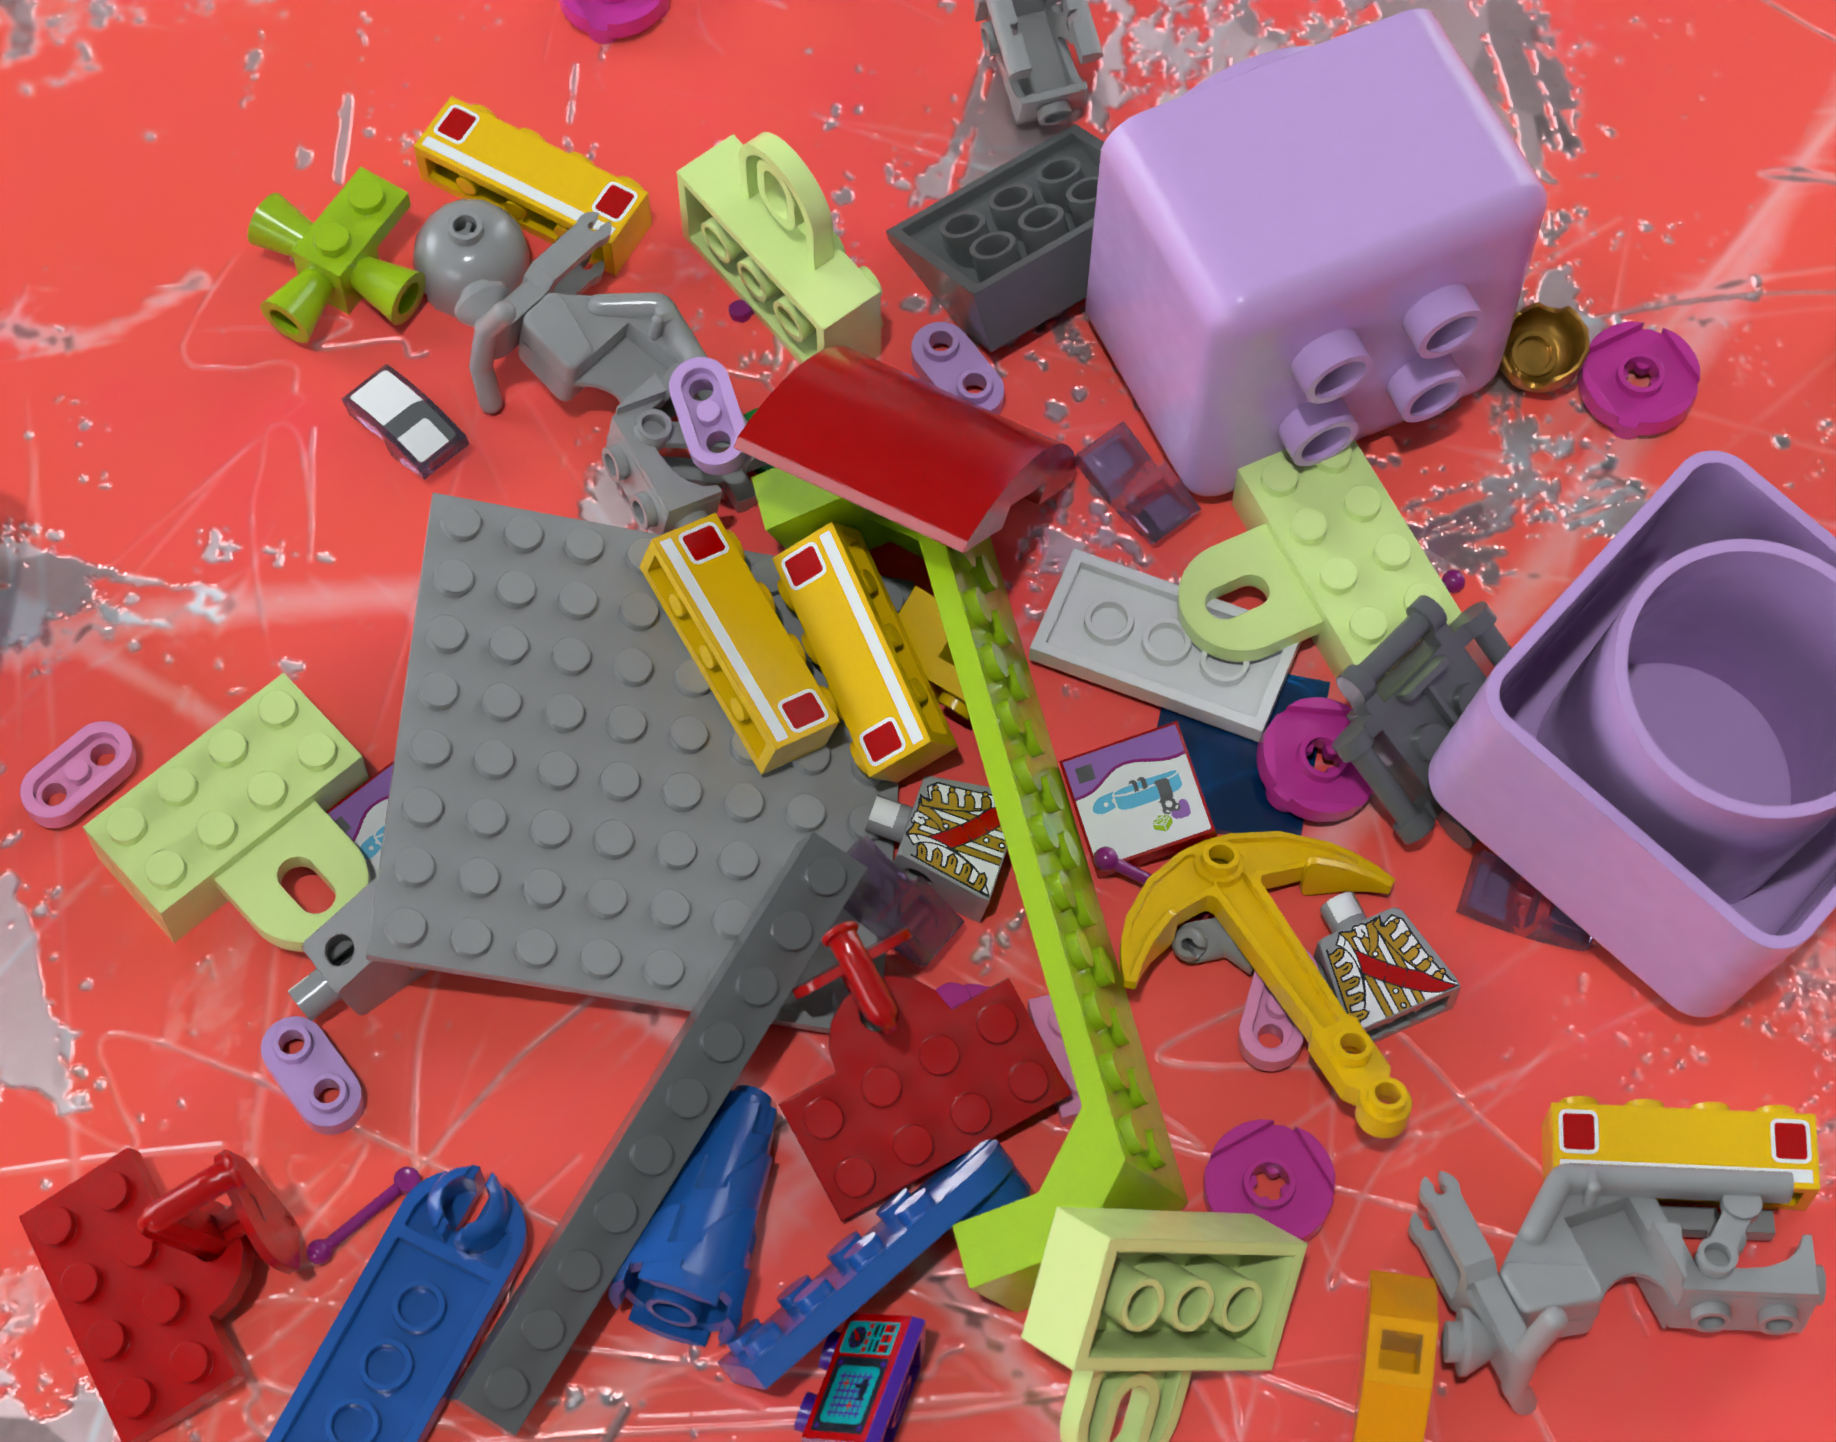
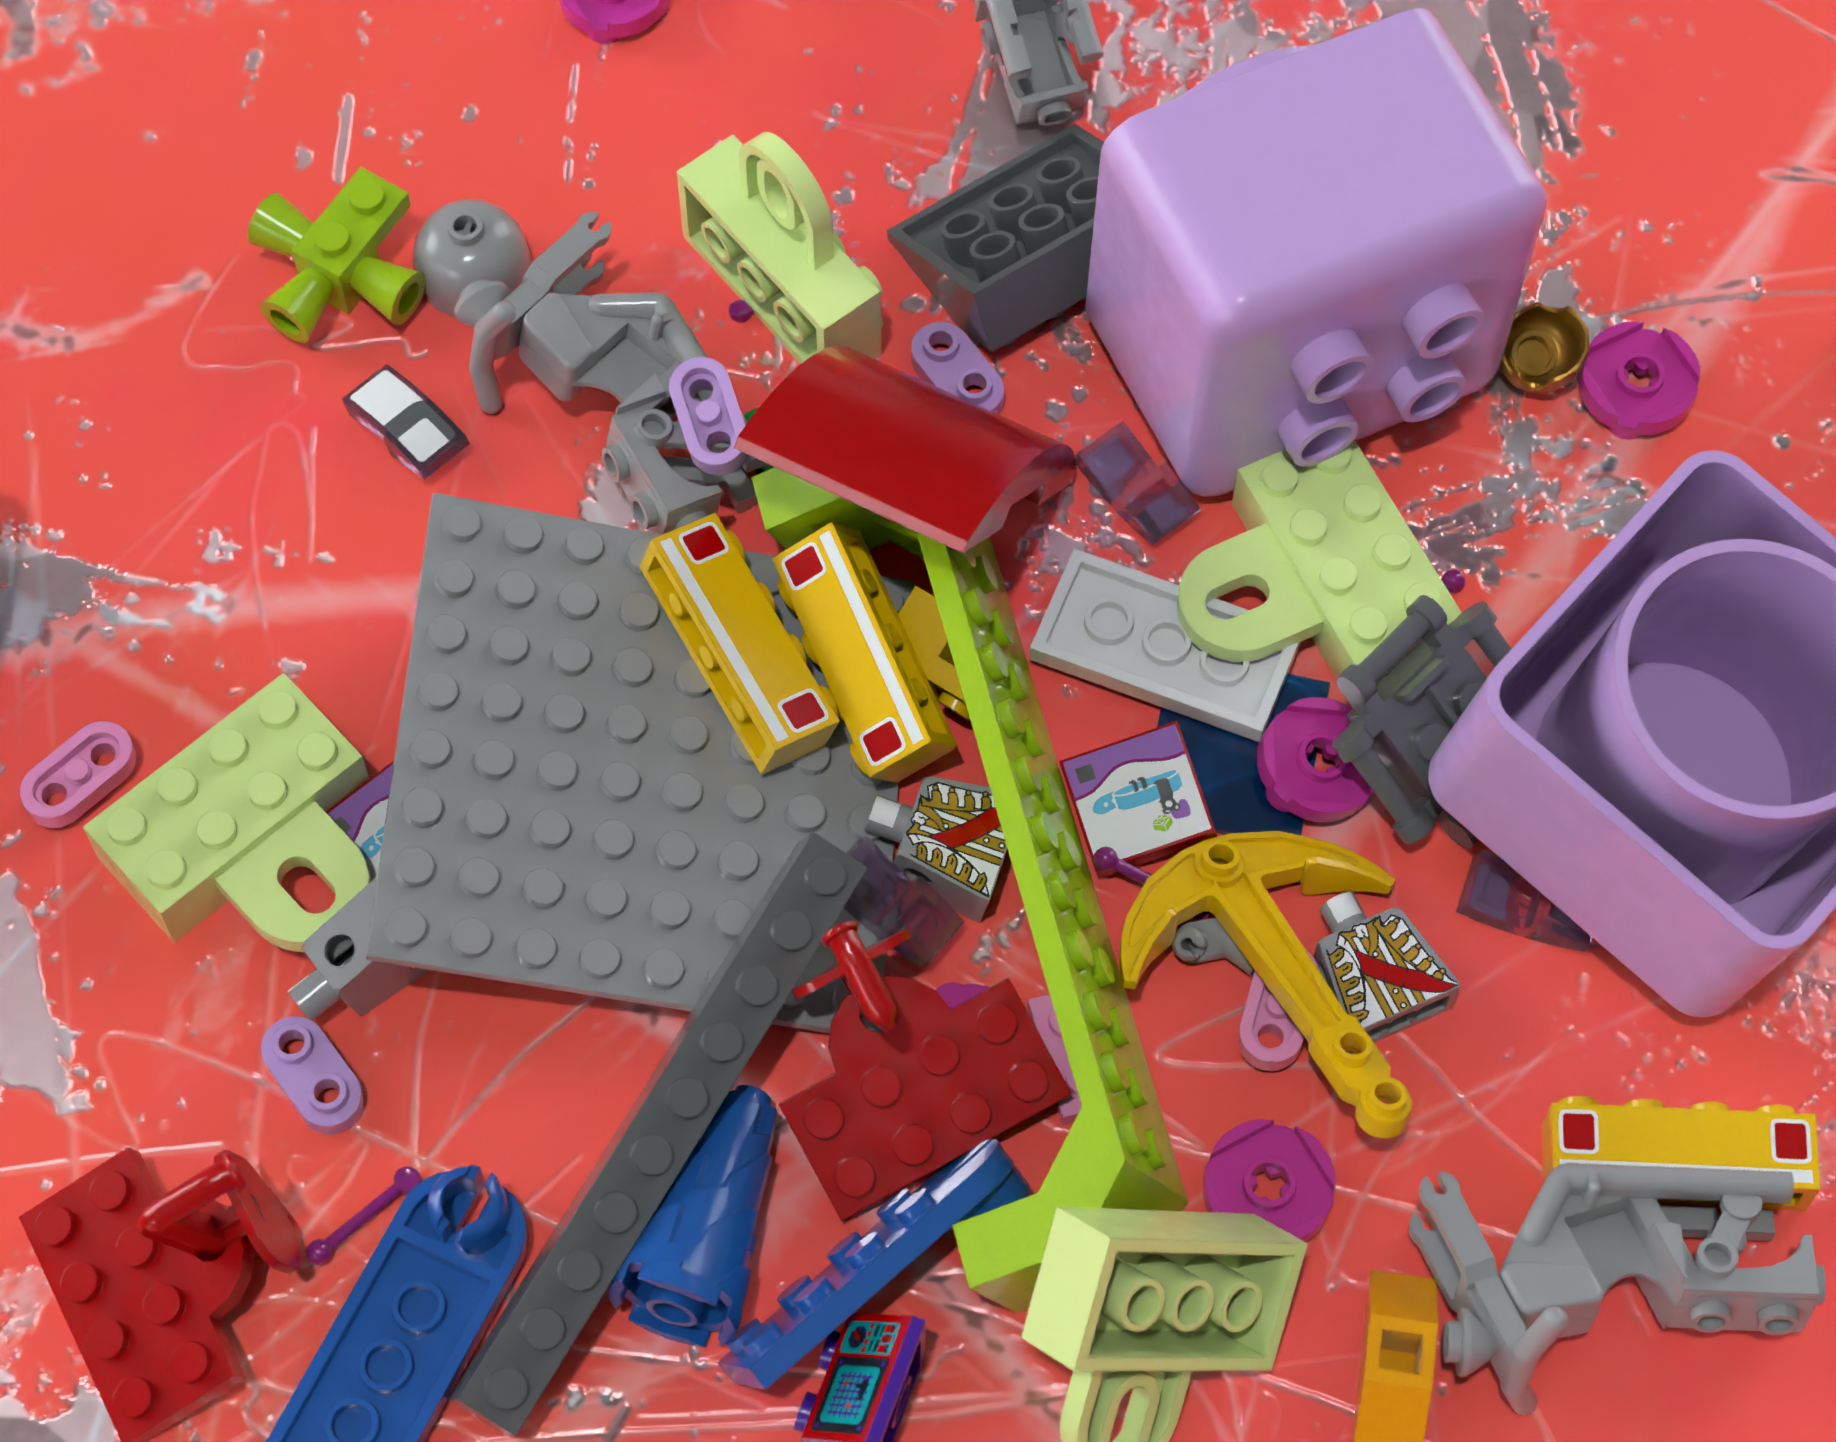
yellow brick [414,96,652,276] -> none

